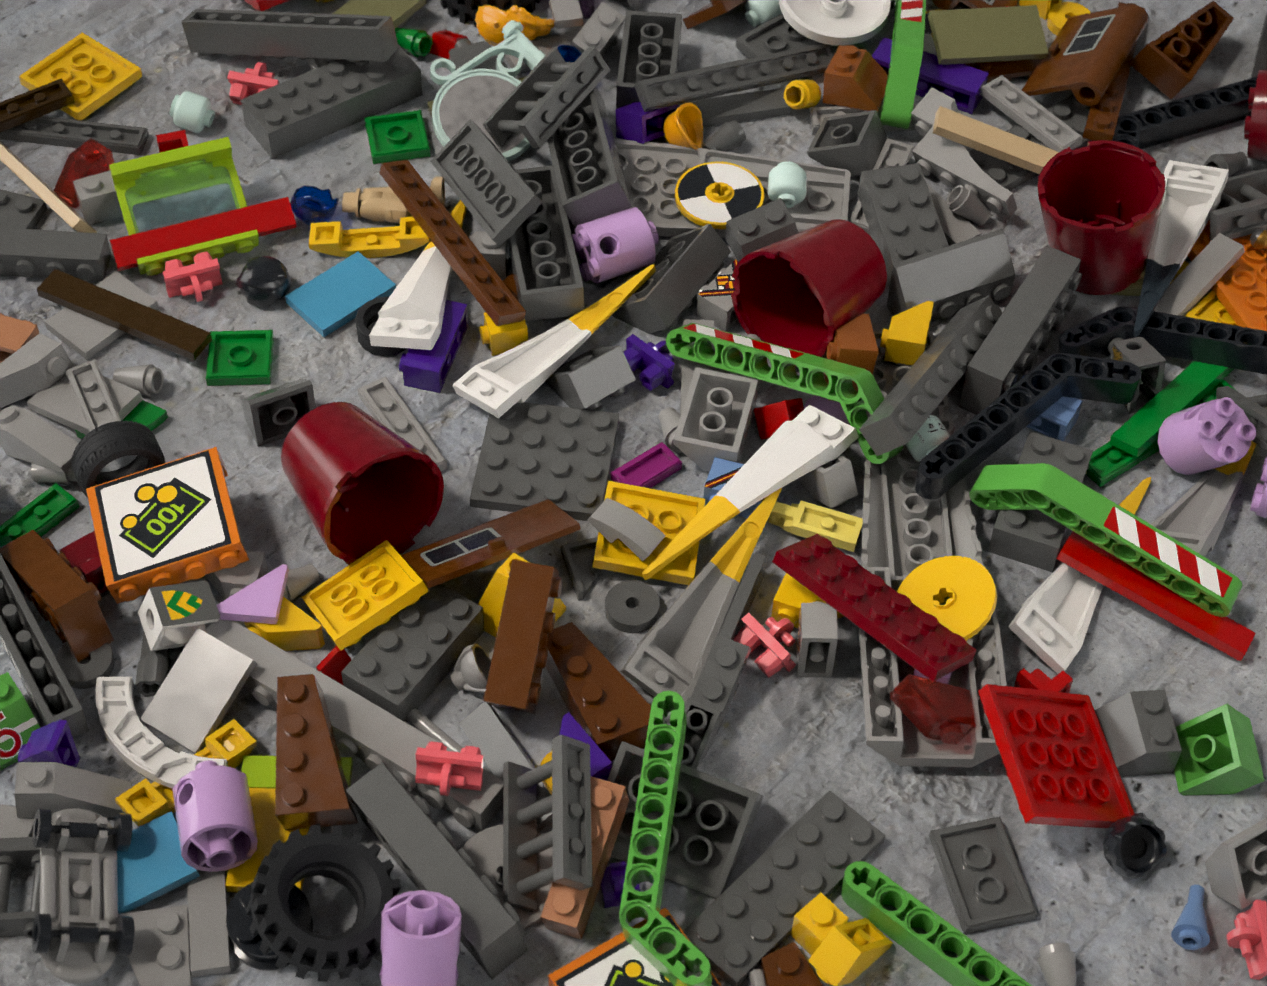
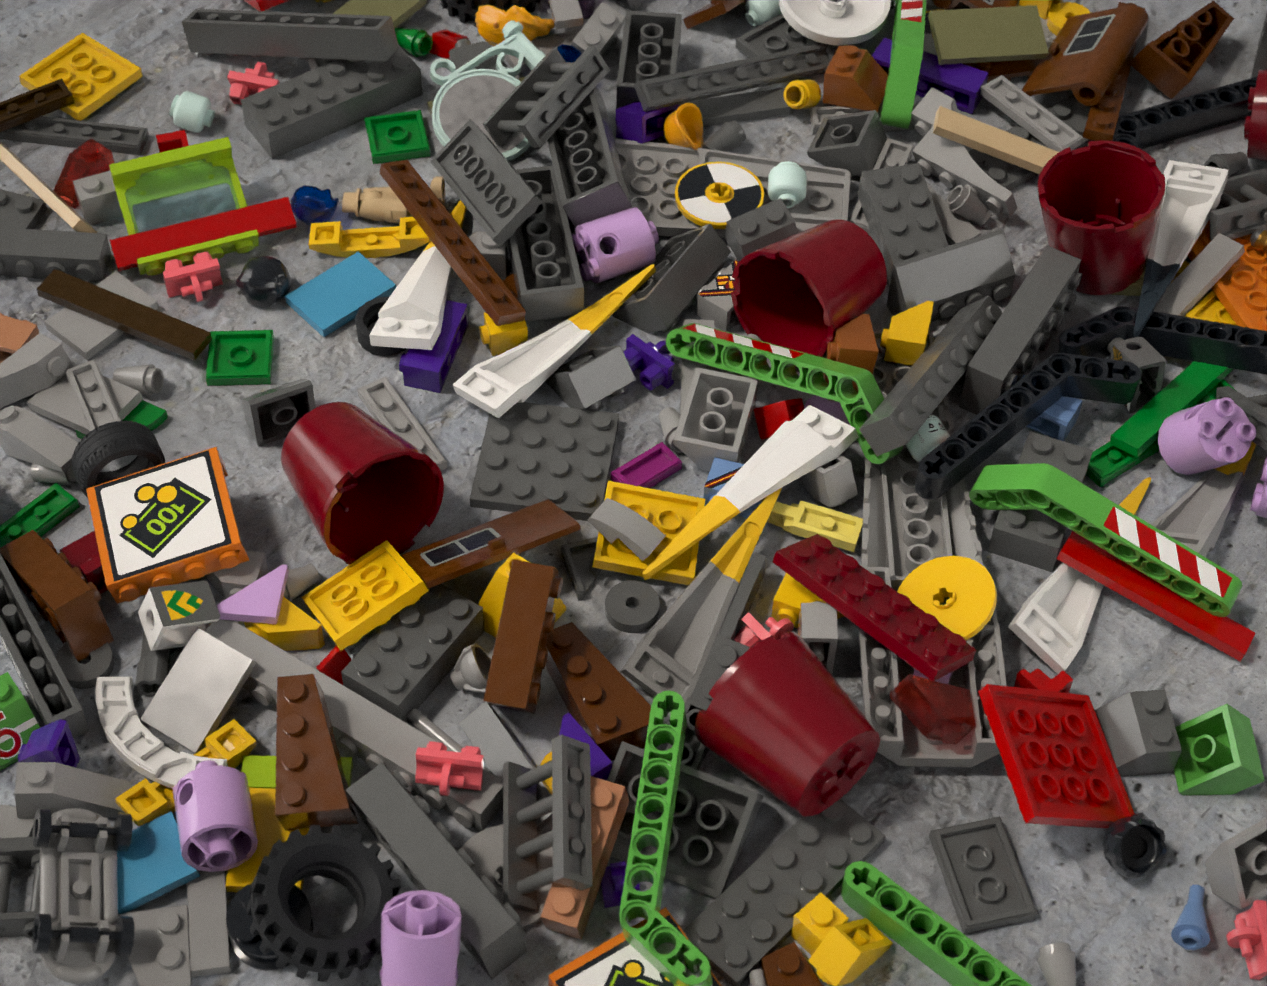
none -> dark red cone [695,631,880,816]

